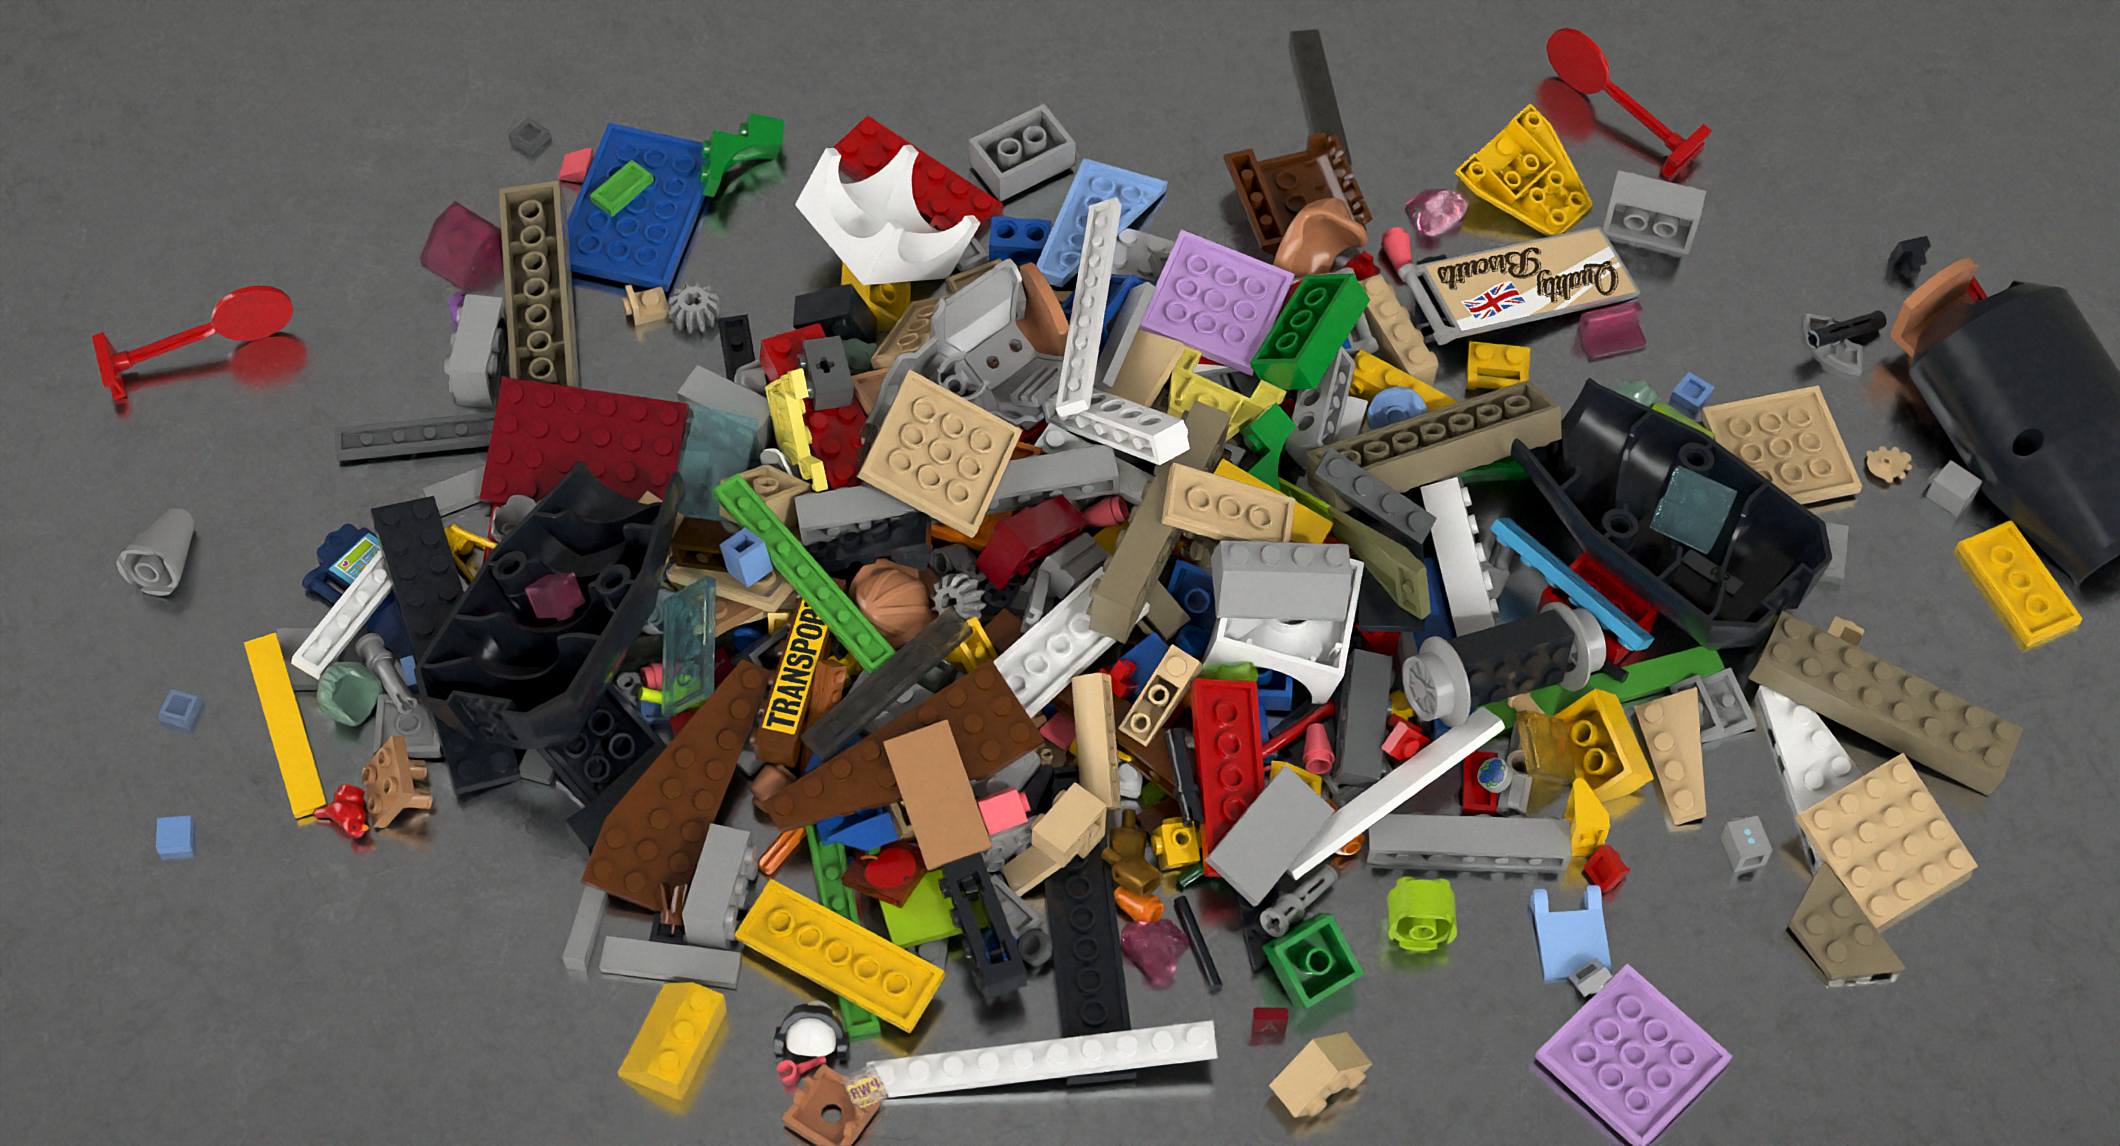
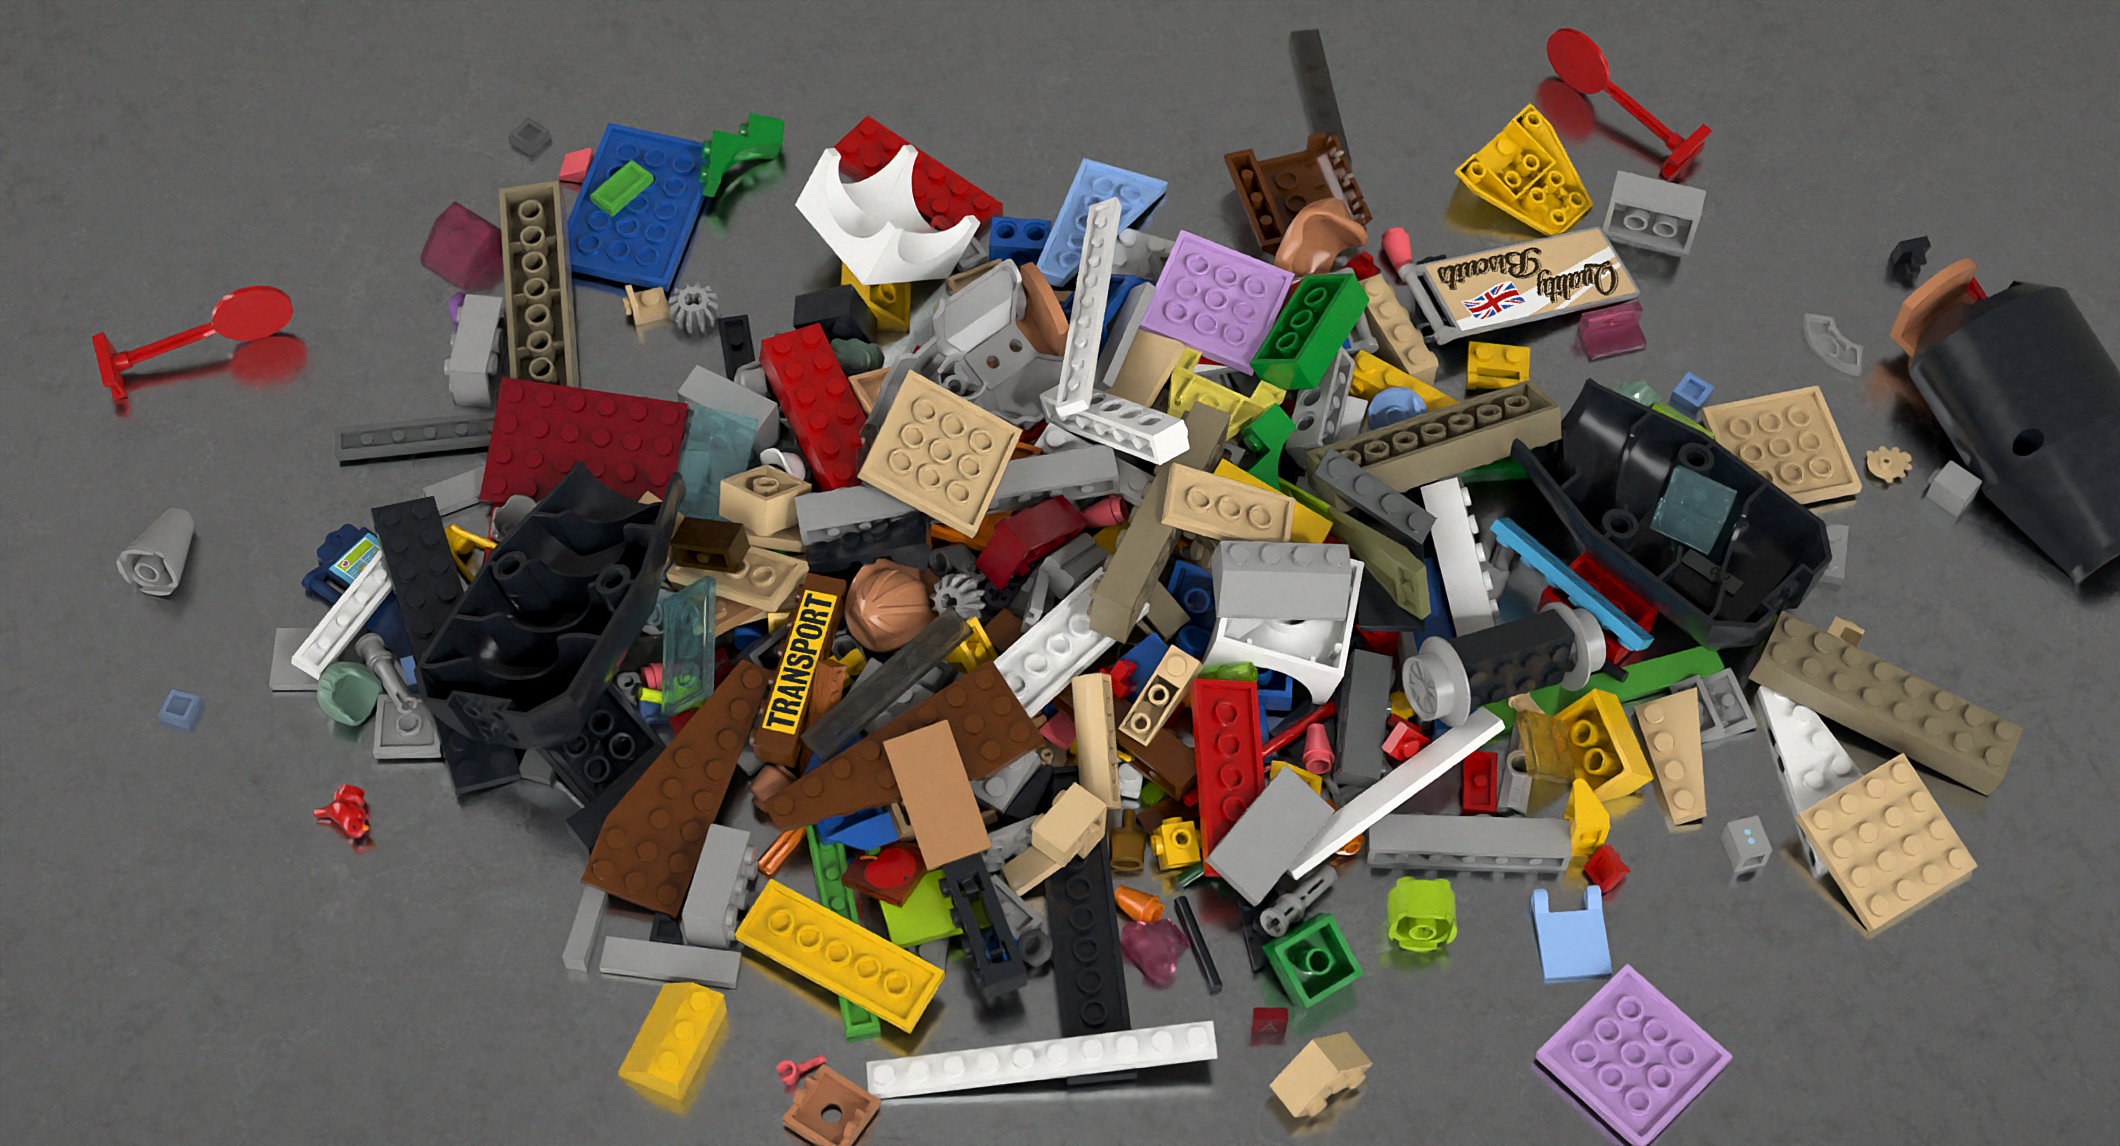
medium blue tile [156,815,194,854] -> none
yellow tile [244,632,328,819] -> none
medium nougat plate [362,735,433,828] -> none
clear pink brick [525,572,585,621] -> none
reddish brown piece [660,882,689,934] -> none
bright green tile [712,473,898,678] -> none
medium blue brick [719,528,773,588] -> none
light yellow wing [765,368,828,492] -> none
cap [774,1001,850,1060] -> none
dark grey brick [797,336,854,411] -> none
clear tile [841,1063,888,1110] -> none
tan tile [870,294,954,369] -> none
light grey brick [969,104,1076,202] -> none
coral brick [976,785,1031,835] -> none
light grey tile [1010,366,1062,407] -> none
pearl gold piece [1101,847,1163,898] -> none
black pin [1163,728,1204,828] -> none
clear pink bracket [1406,189,1467,236] -> none
tile [1478,758,1513,793] -> none
light grey plate [1568,958,1612,997] -> none
dark tan wing [1788,862,1906,981] -> none
black pin [1806,310,1887,349] -> none
yellow tile [1956,520,2083,647] -> none

